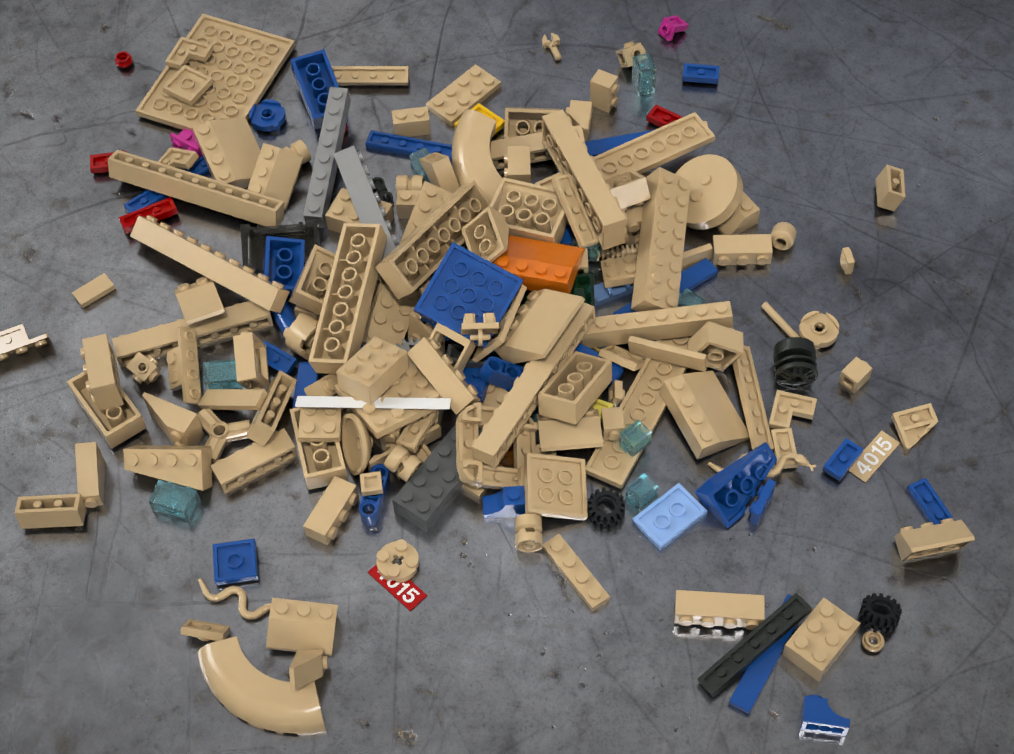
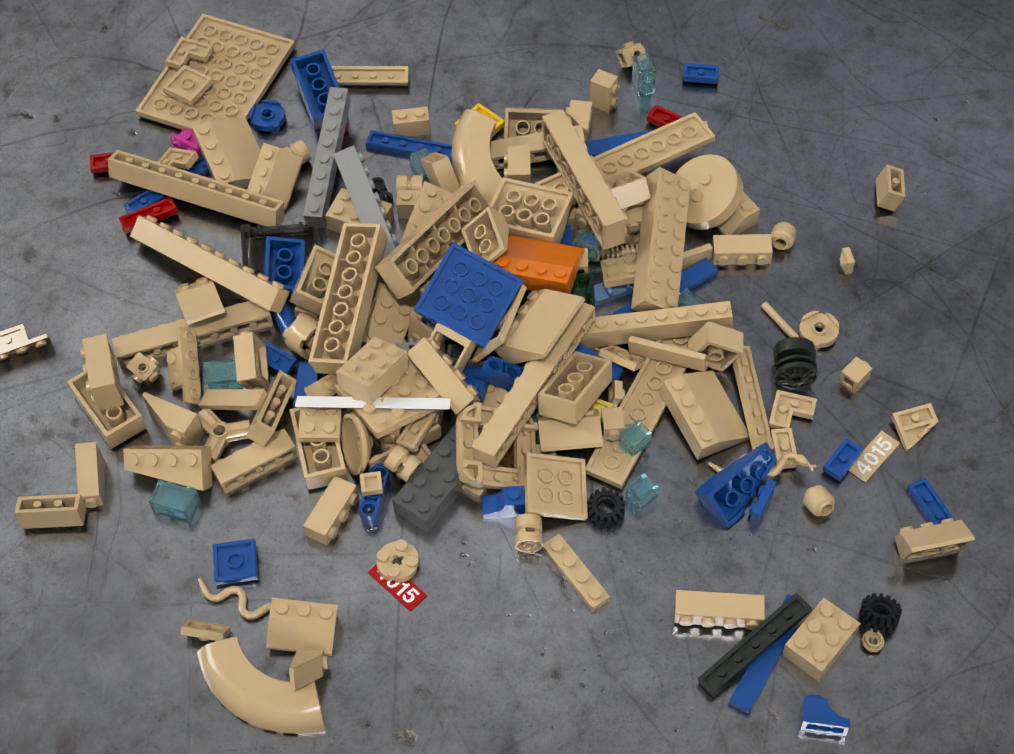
tan tile [72,273,116,308] -> none
red plate [115,51,133,68] -> none
tan plate [426,64,501,127] -> none
tan hips [461,313,499,346] -> none
tan bar [542,33,562,61] -> none
tan tile [551,173,599,248] -> none
light blue tile [632,483,707,551] -> none
dark pink bracket [658,15,689,41] -> none
none -> tan head [803,485,835,516]

